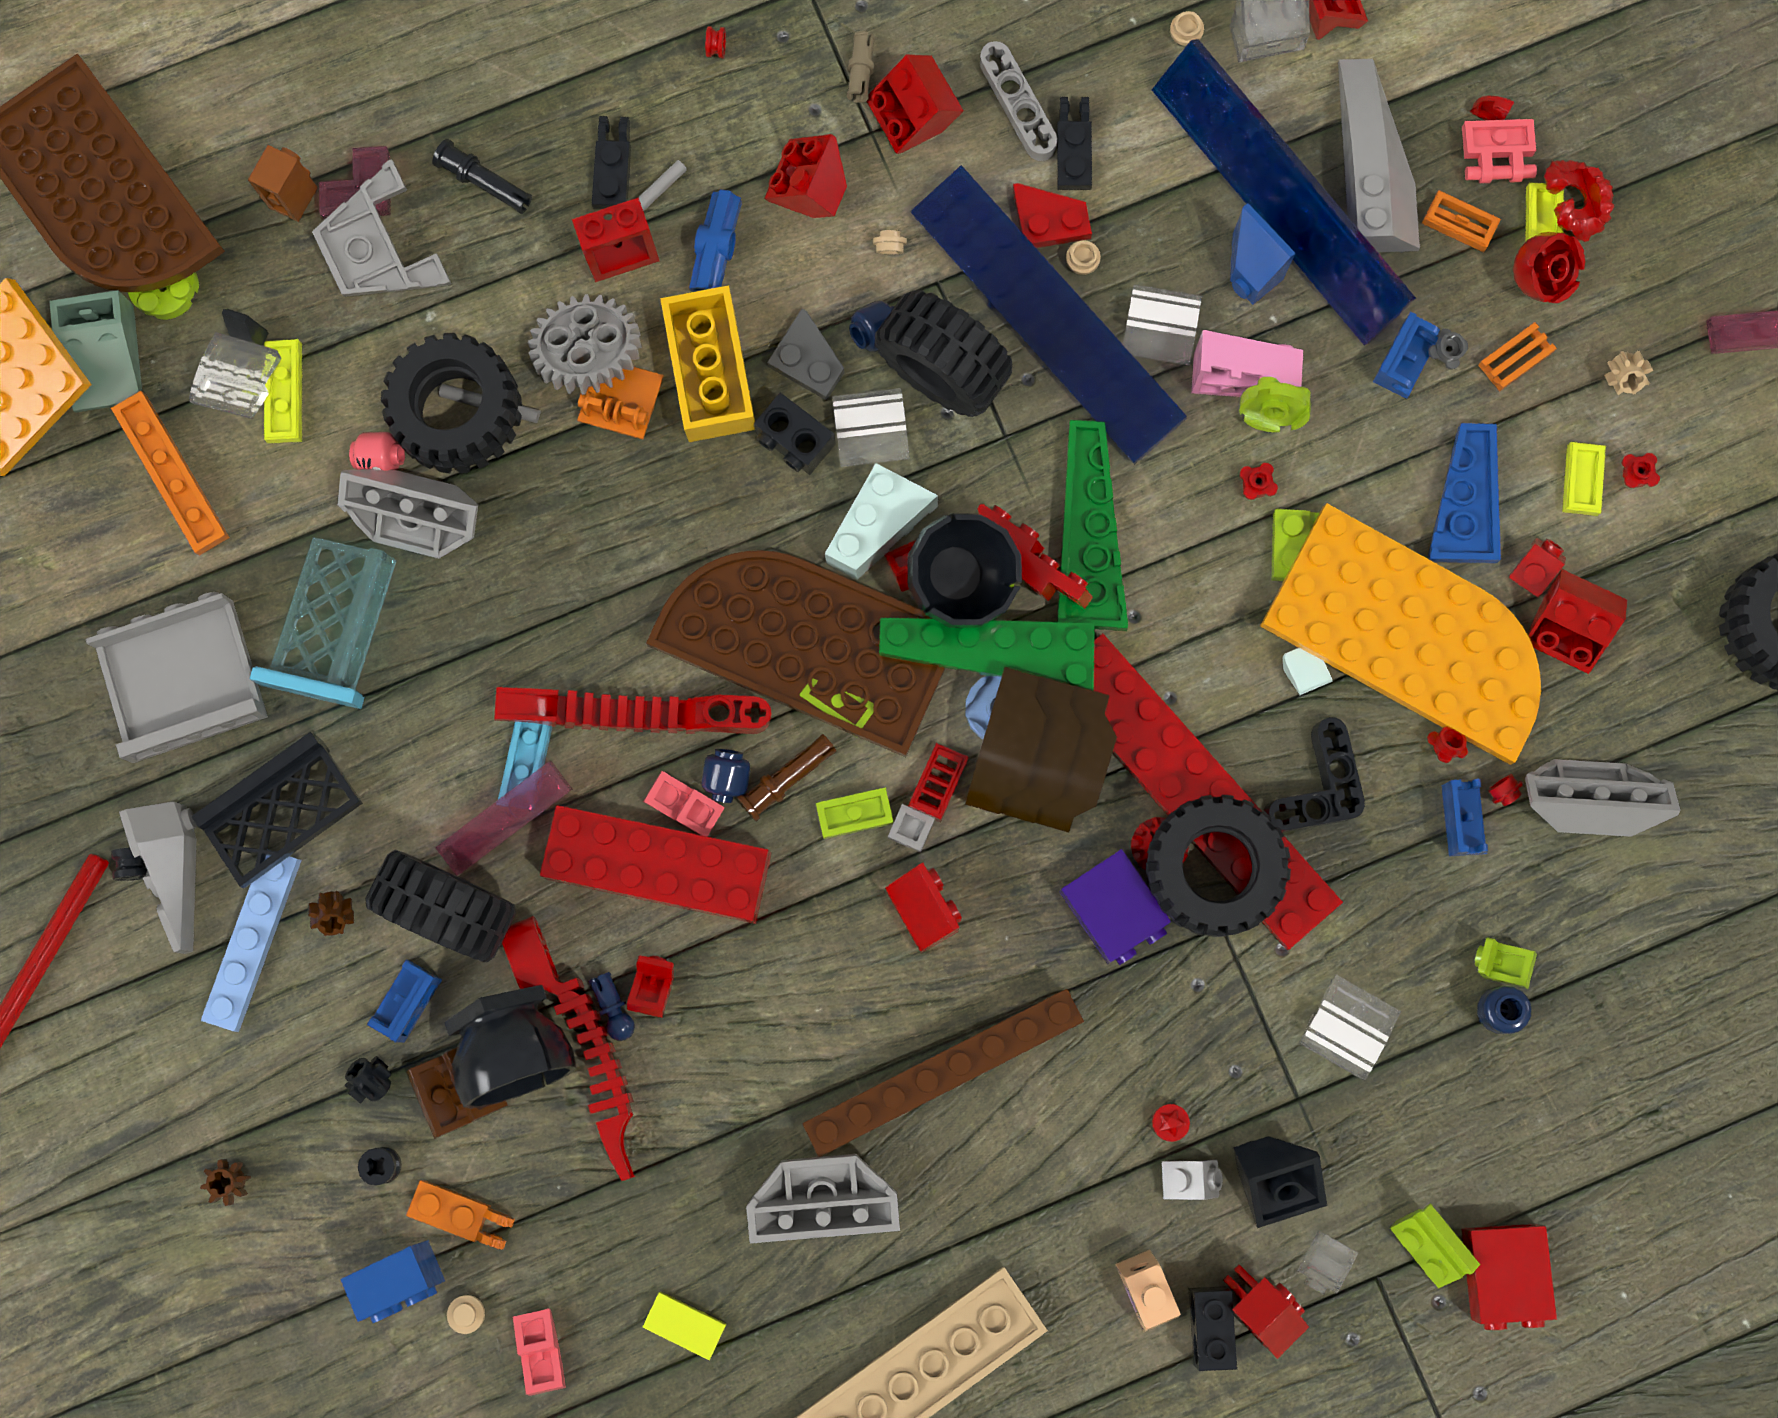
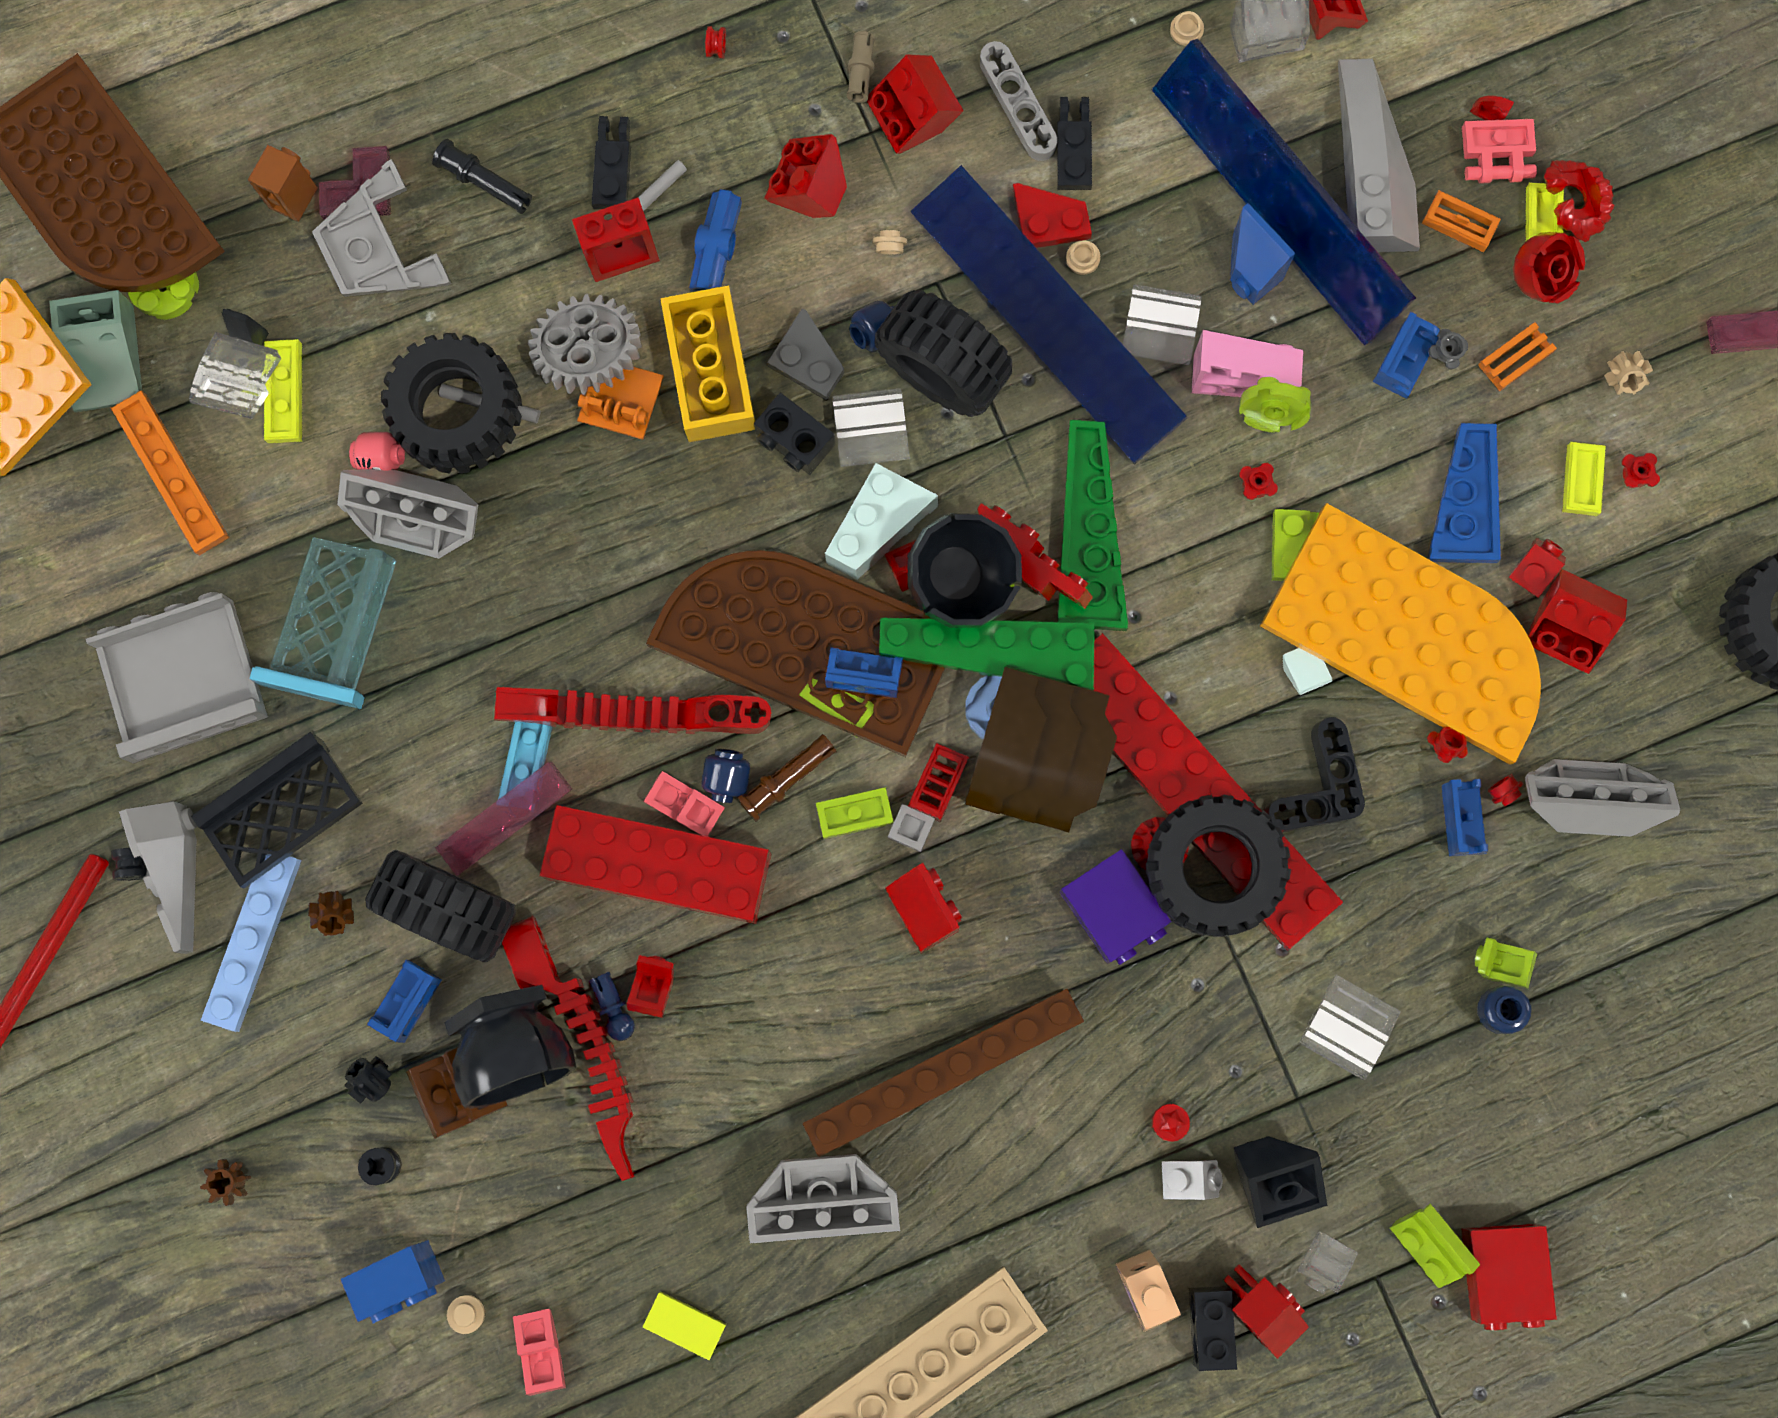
orange hinge [406,1180,515,1250] -> none
none -> blue hinge [825,647,903,698]

